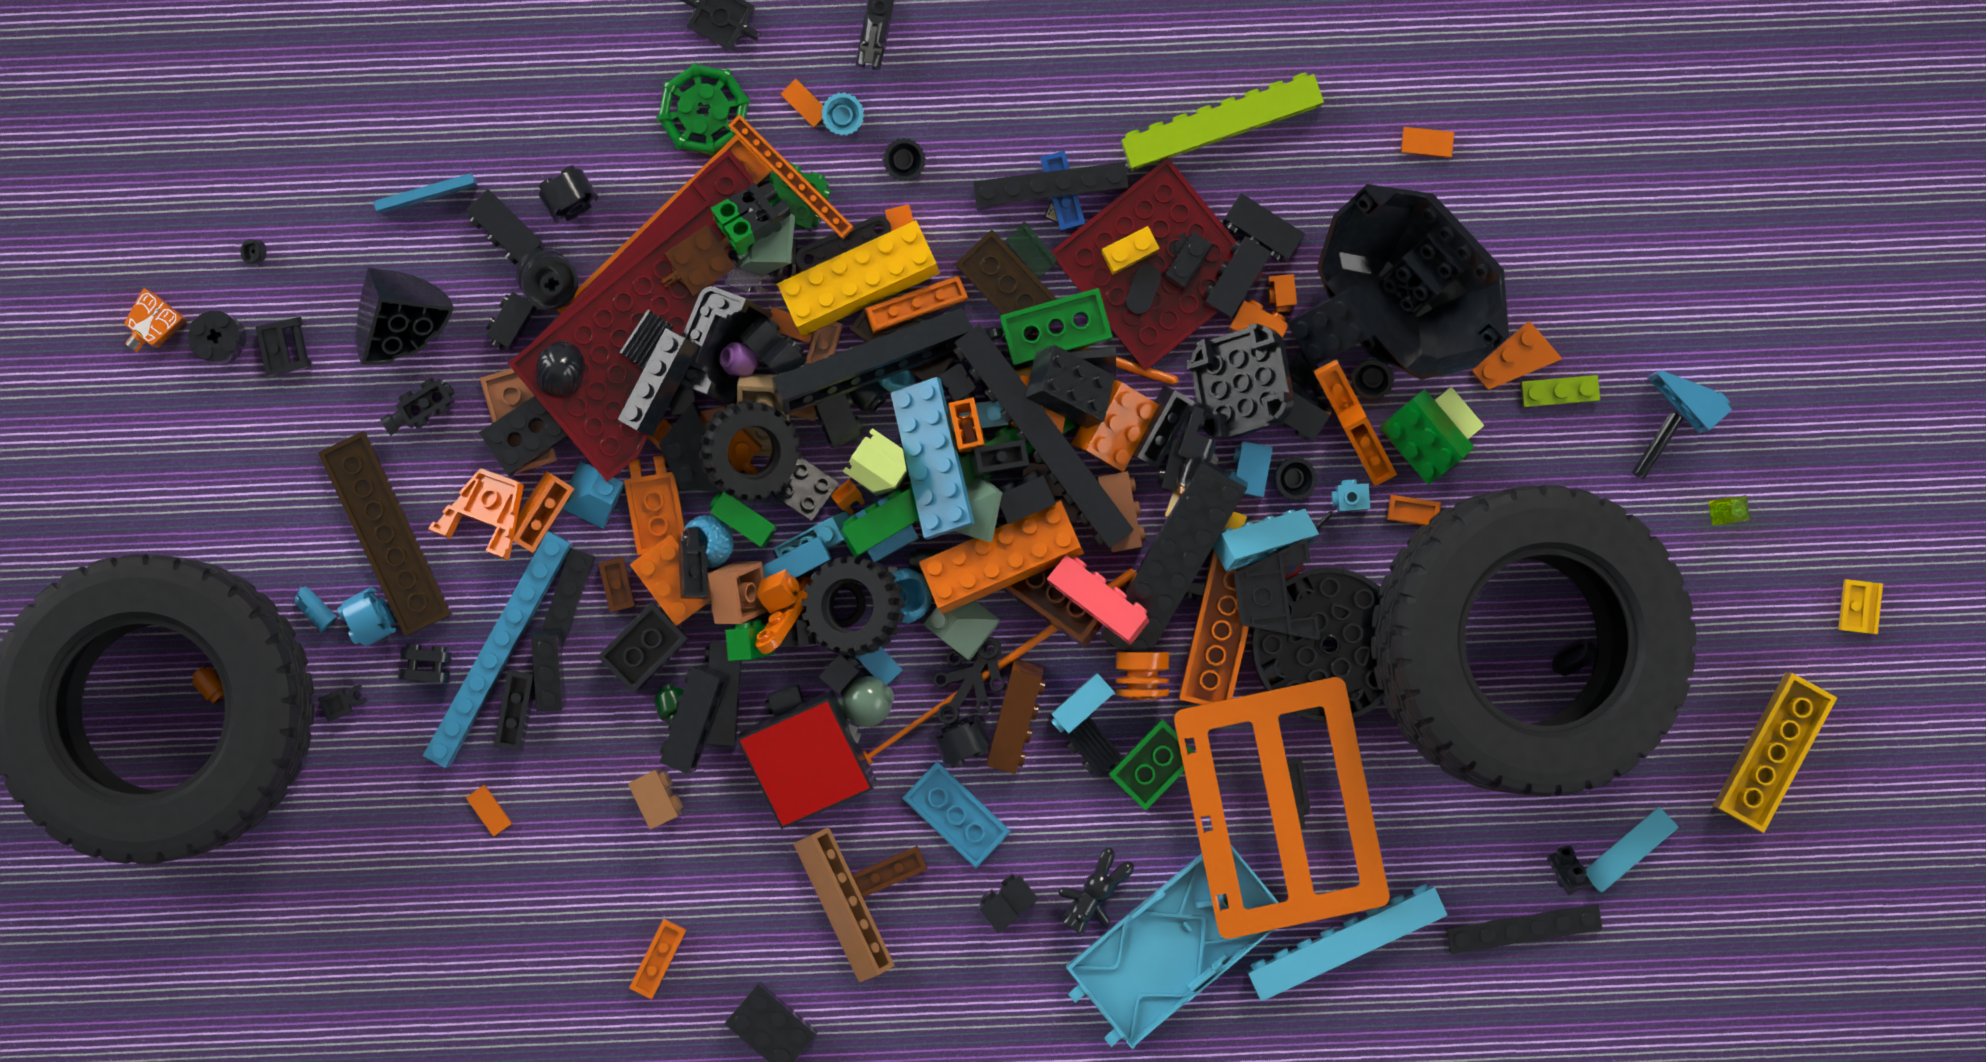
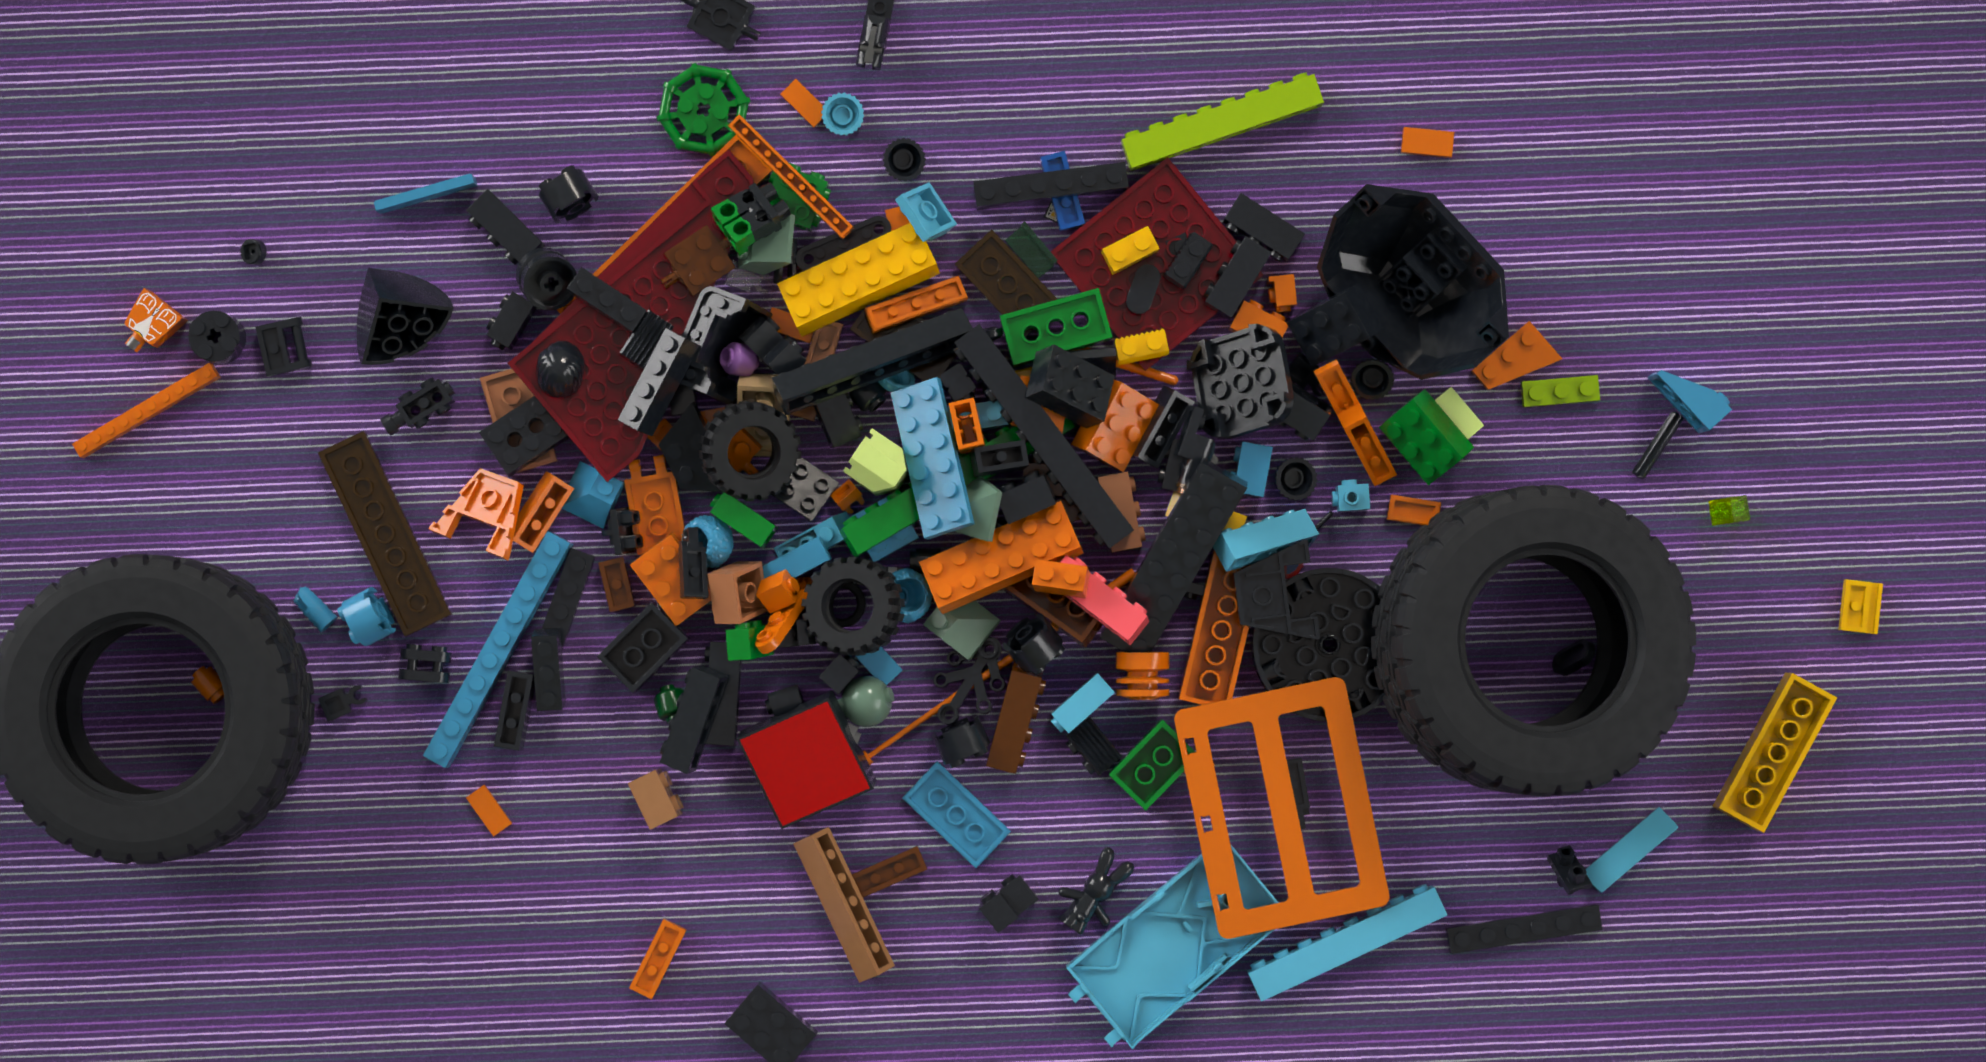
none -> orange piece [72,363,221,458]
none -> black brick [567,267,647,334]
none -> black hips [601,506,644,555]
none -> medium azure plate [895,182,957,242]
none -> black brick [1003,614,1065,675]
none -> orange brick [1032,559,1090,598]
none -> yellow brick [1113,328,1169,366]

